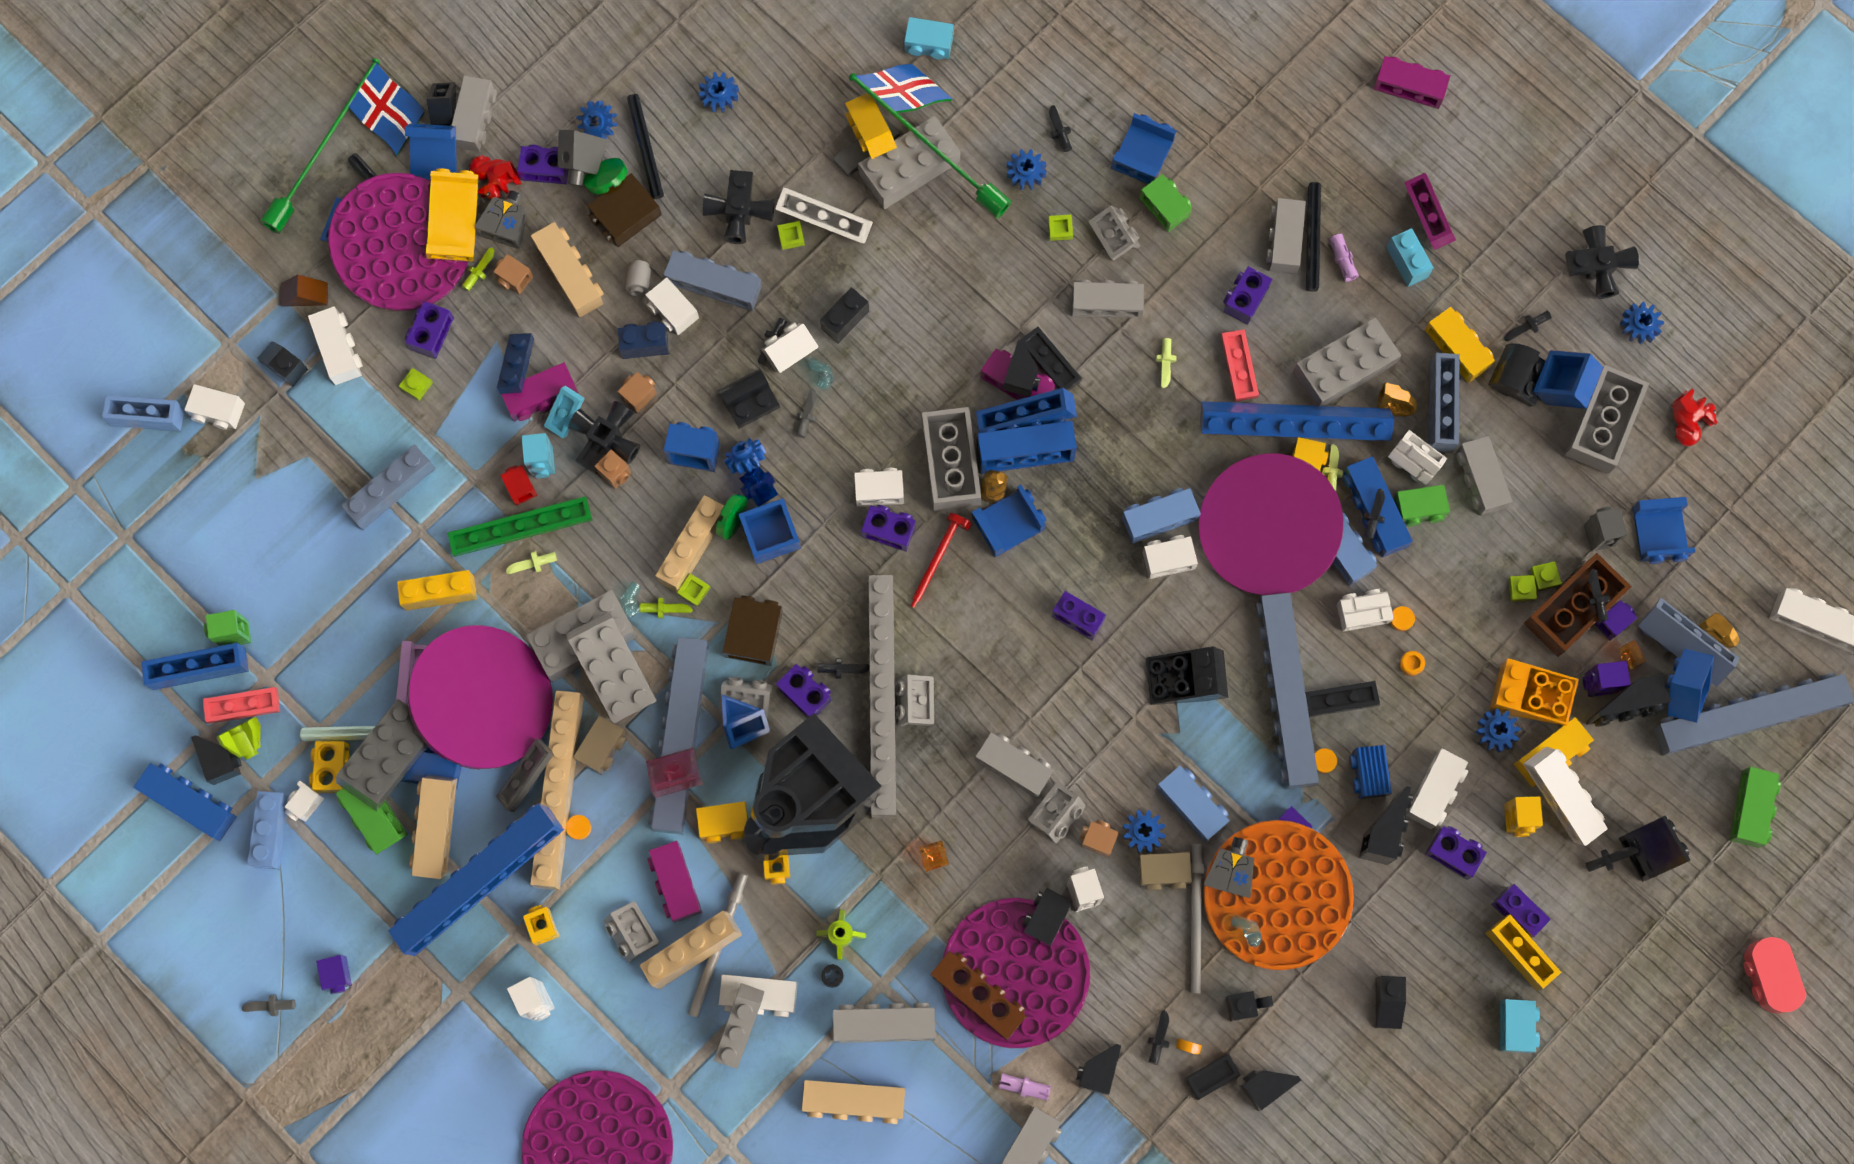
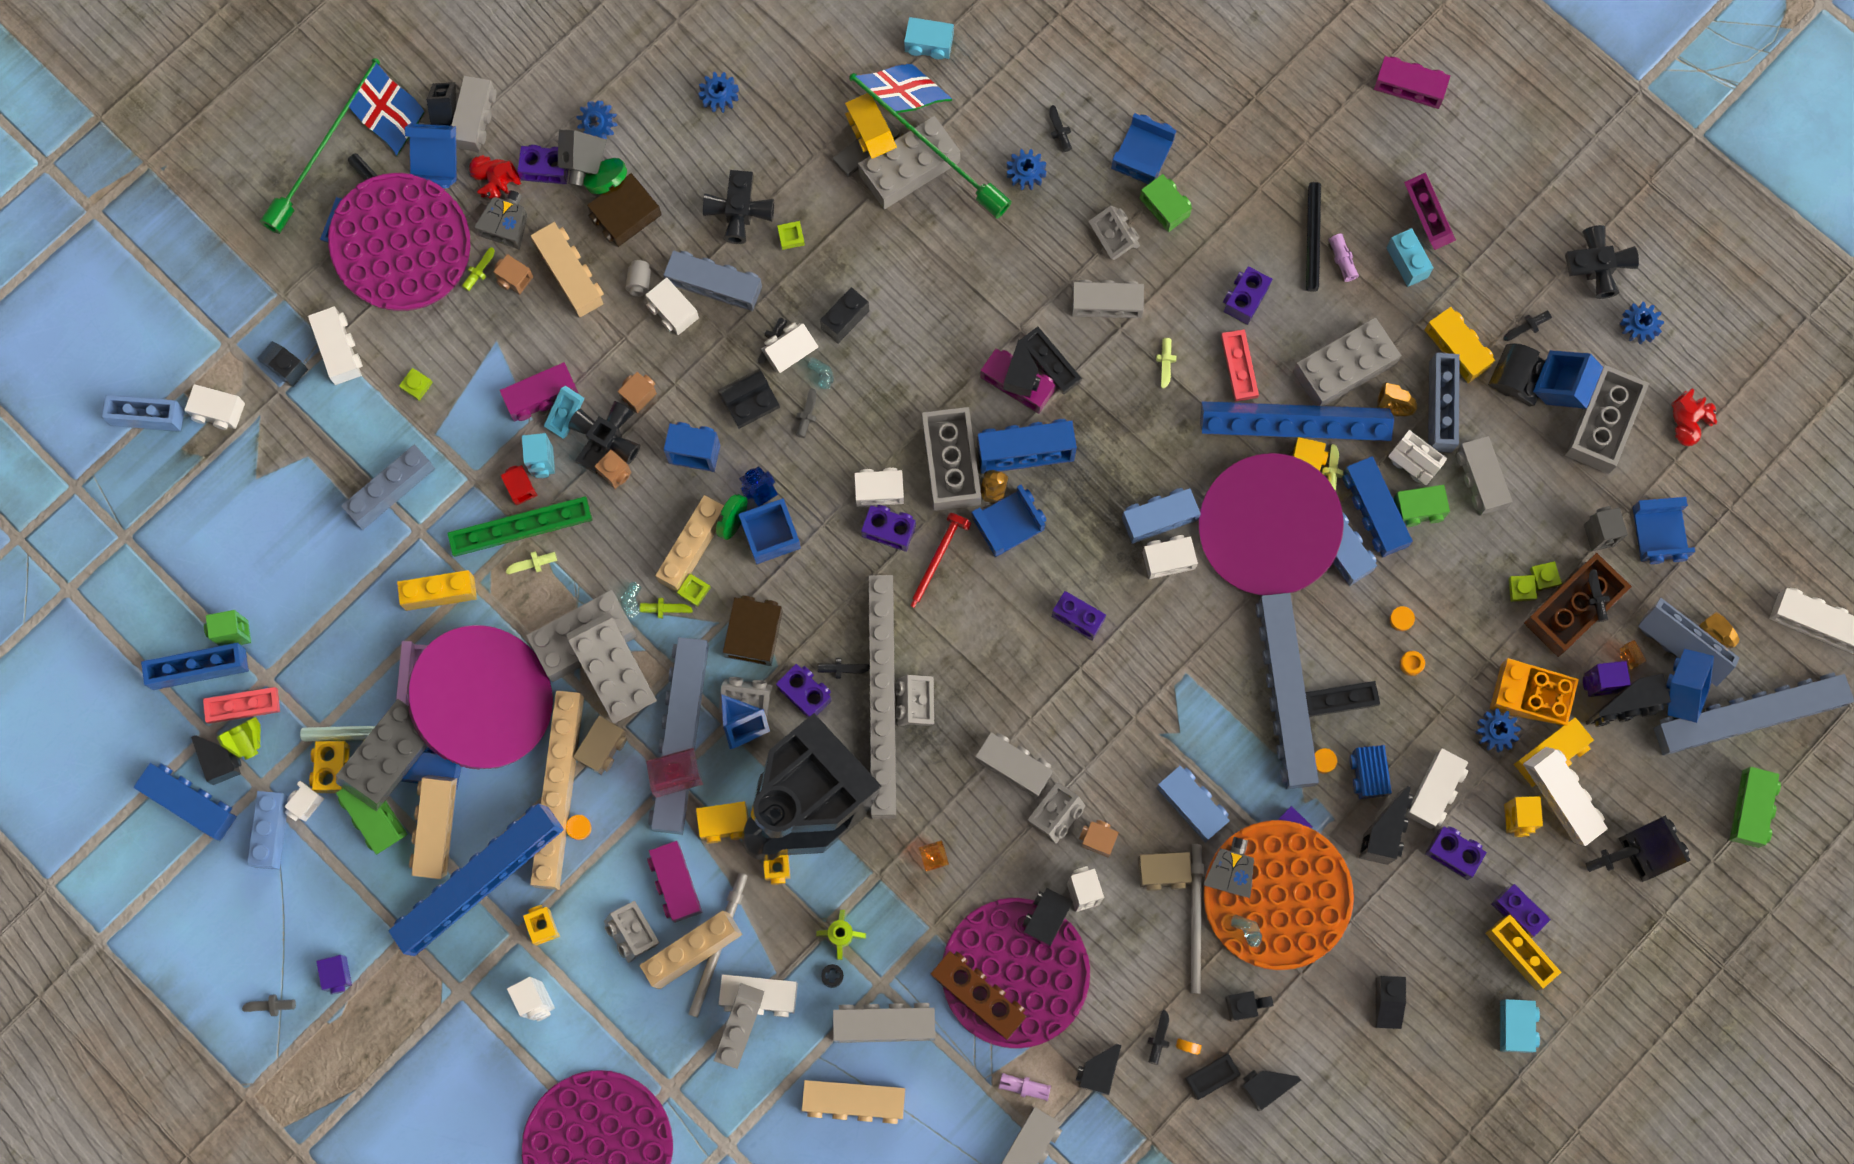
reddish brown slope [280,275,328,307] -> none
dark purple brick [405,301,454,359] -> none
yellow panel [426,168,478,262] -> none
dark grey tile [496,739,554,812] -> none
dark blue plate [497,333,534,394] -> none
dark blue brick [618,321,669,359] -> none
black axle [627,94,664,199] -> none
blue gear [724,438,766,475] -> none
white brick [776,187,873,243] -> none
blue brick [976,388,1077,433] -> none
lime plate [1048,214,1073,241] -> none
blue gear [1122,810,1166,853] -> none
black slope [1146,646,1229,705] -> none
light grey brick [1266,198,1306,274] -> none
white brick [1337,589,1393,632] -> none
black piece [1363,488,1385,539] -> none
dark purple brick [1594,600,1637,641] -> none
coral brick [1744,937,1806,1014] -> none

